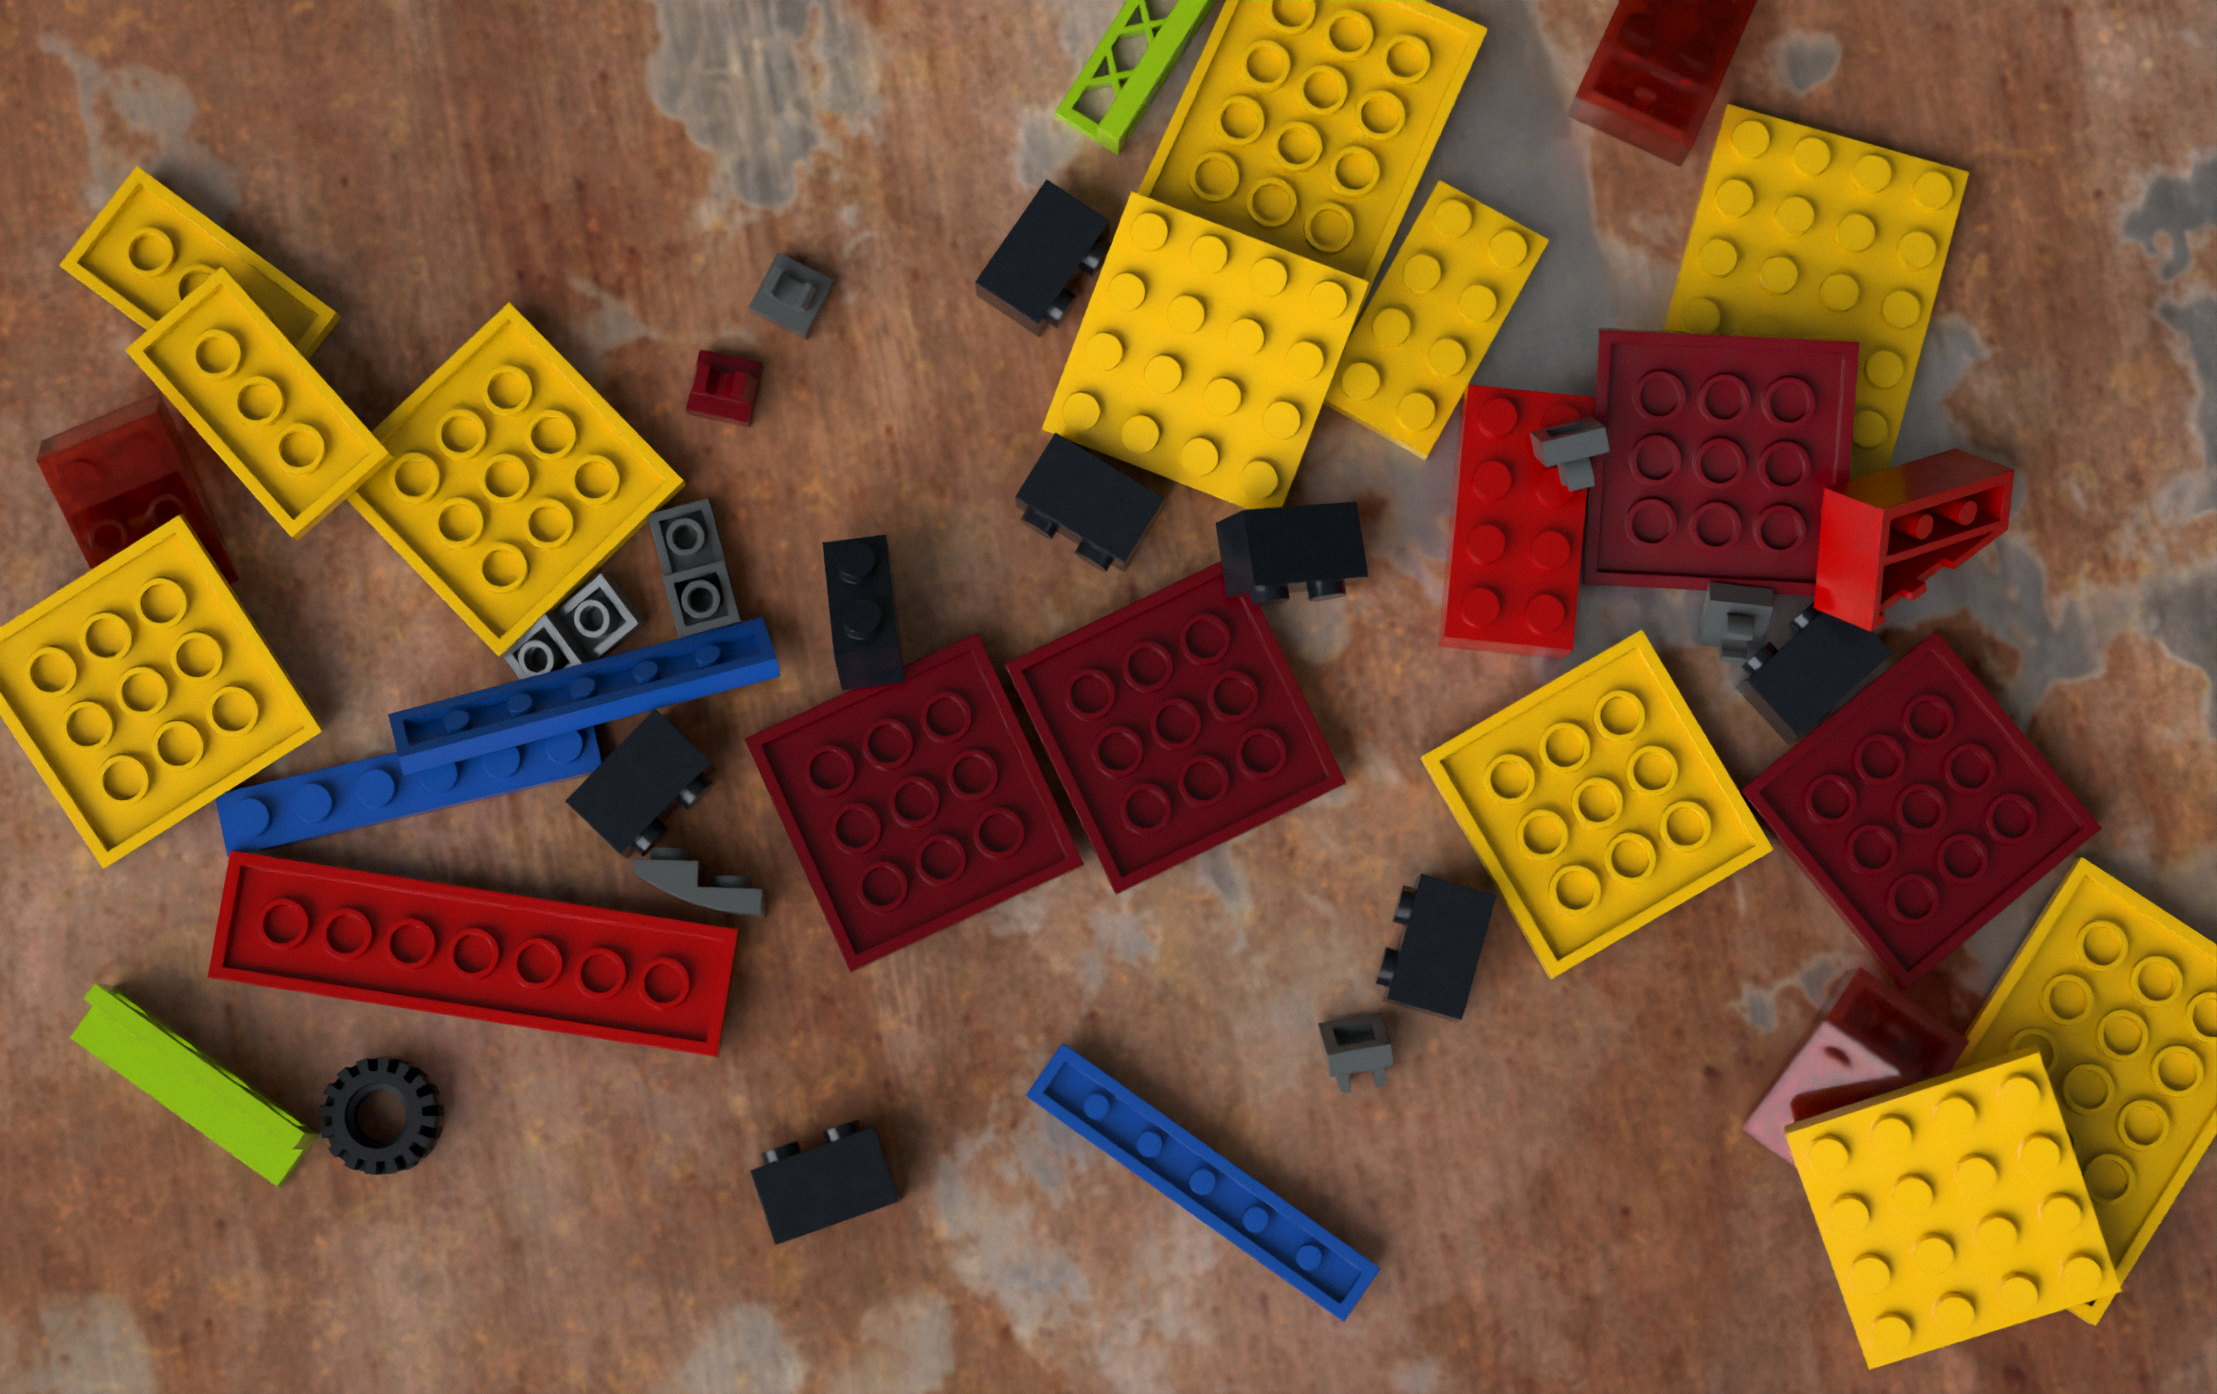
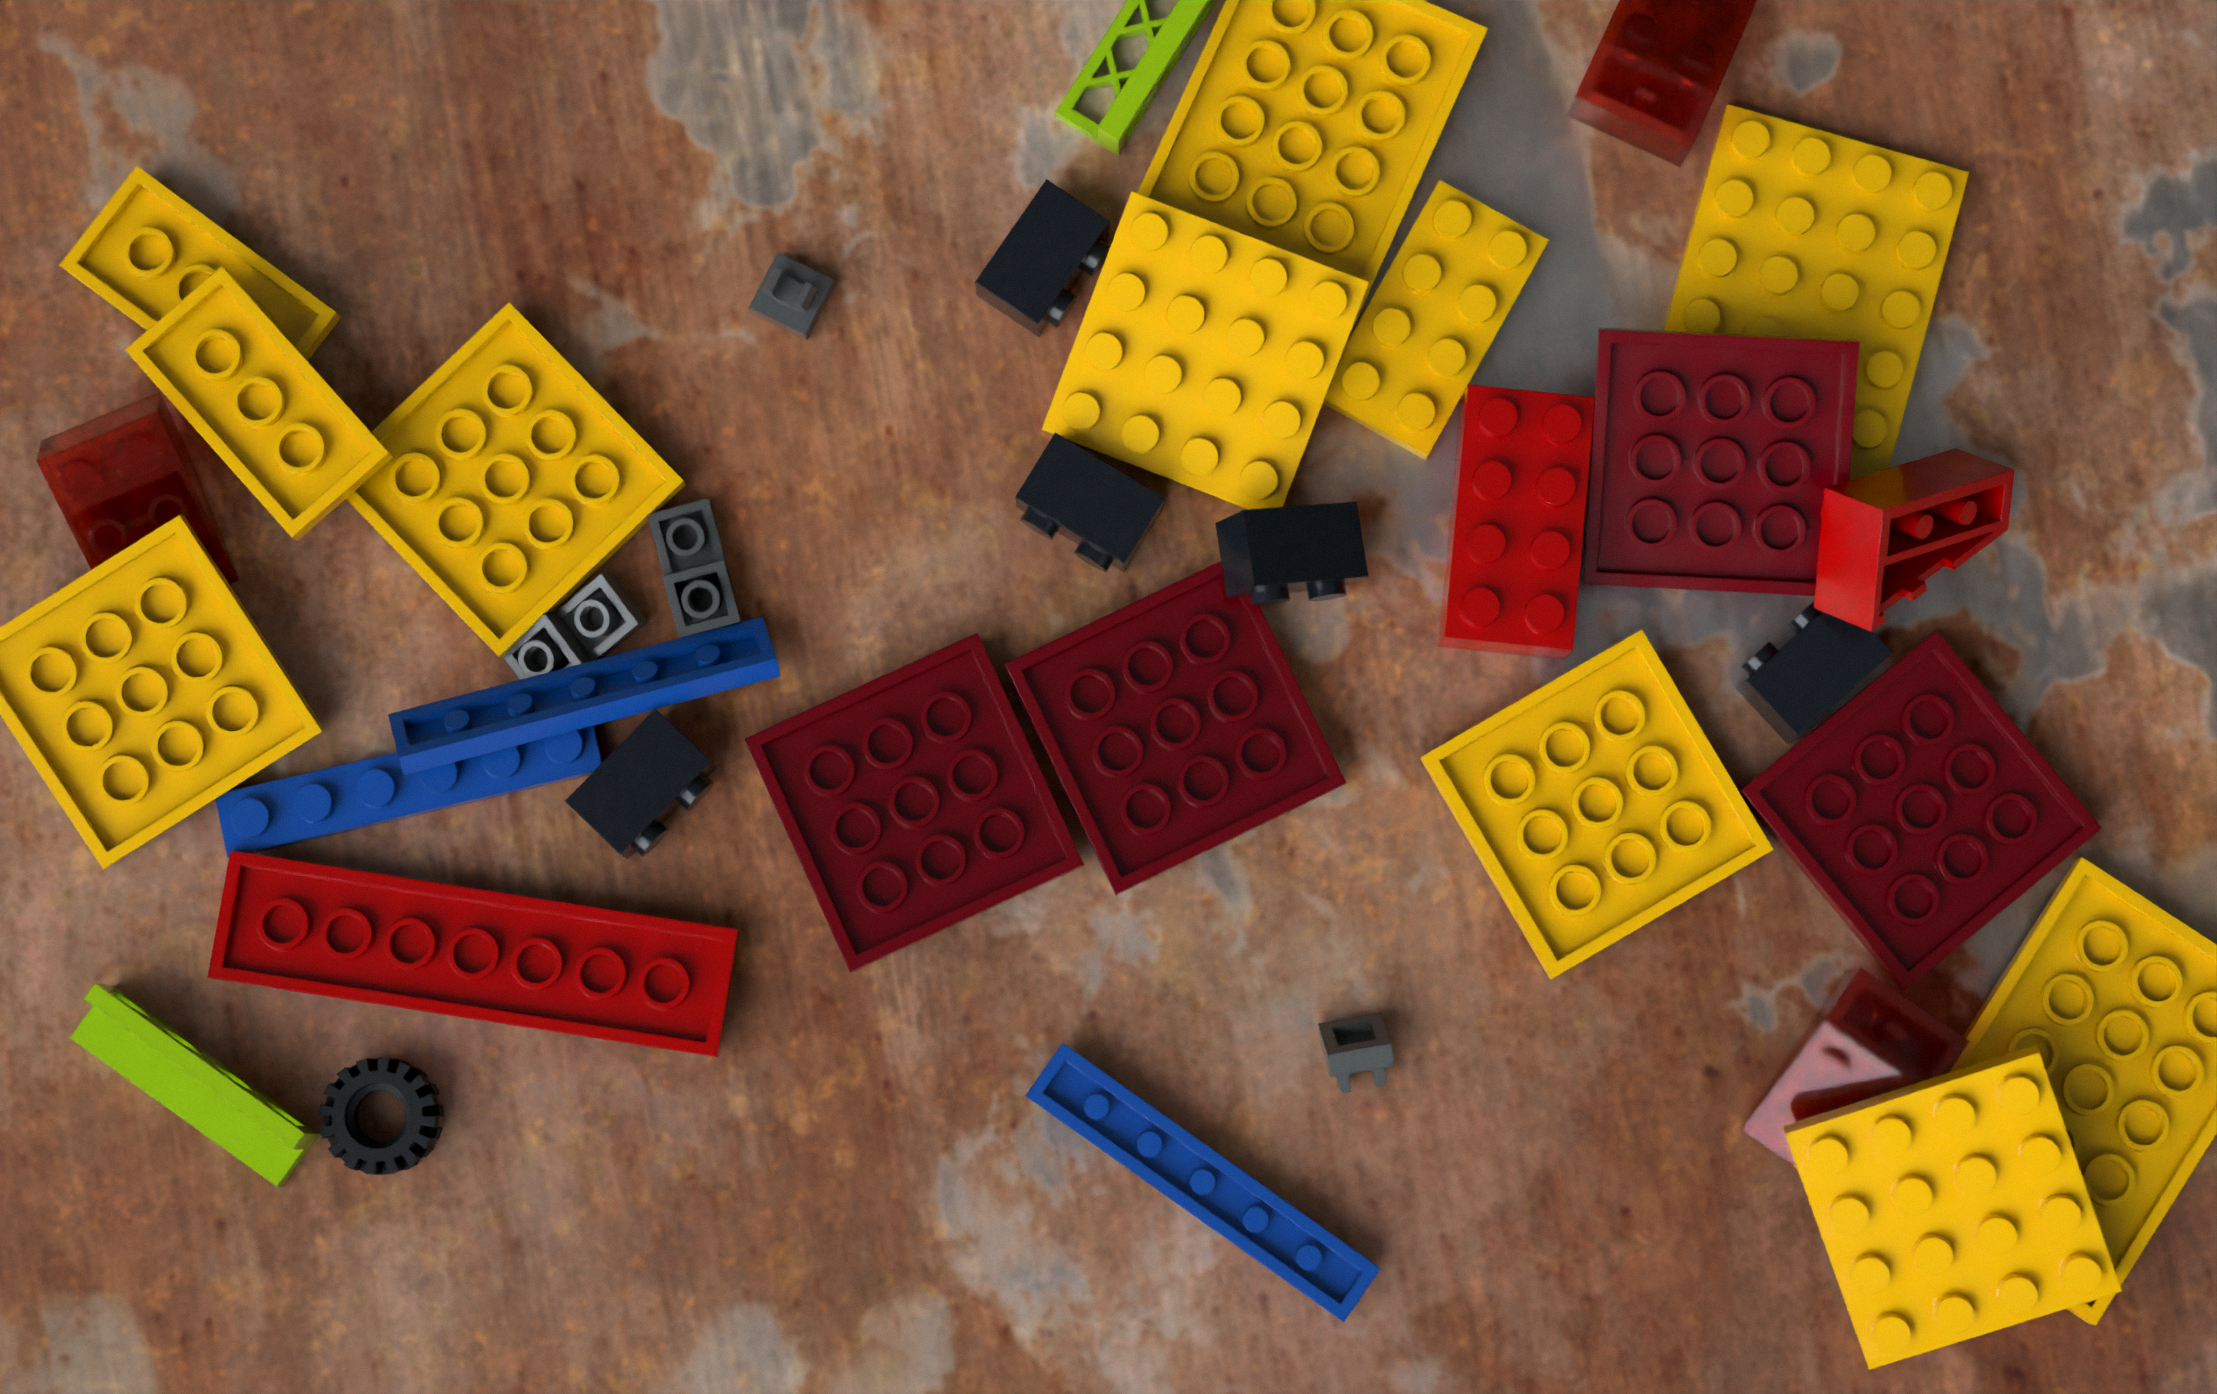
dark grey slope [633,848,767,918] -> none
dark red tile [686,349,763,428] -> none
black brick [750,1119,902,1245] -> none
black brick [822,534,905,691] -> none
black brick [1375,874,1496,1022] -> none
dark grey tile [1530,416,1610,492] -> none
dark grey tile [1698,582,1774,664] -> none

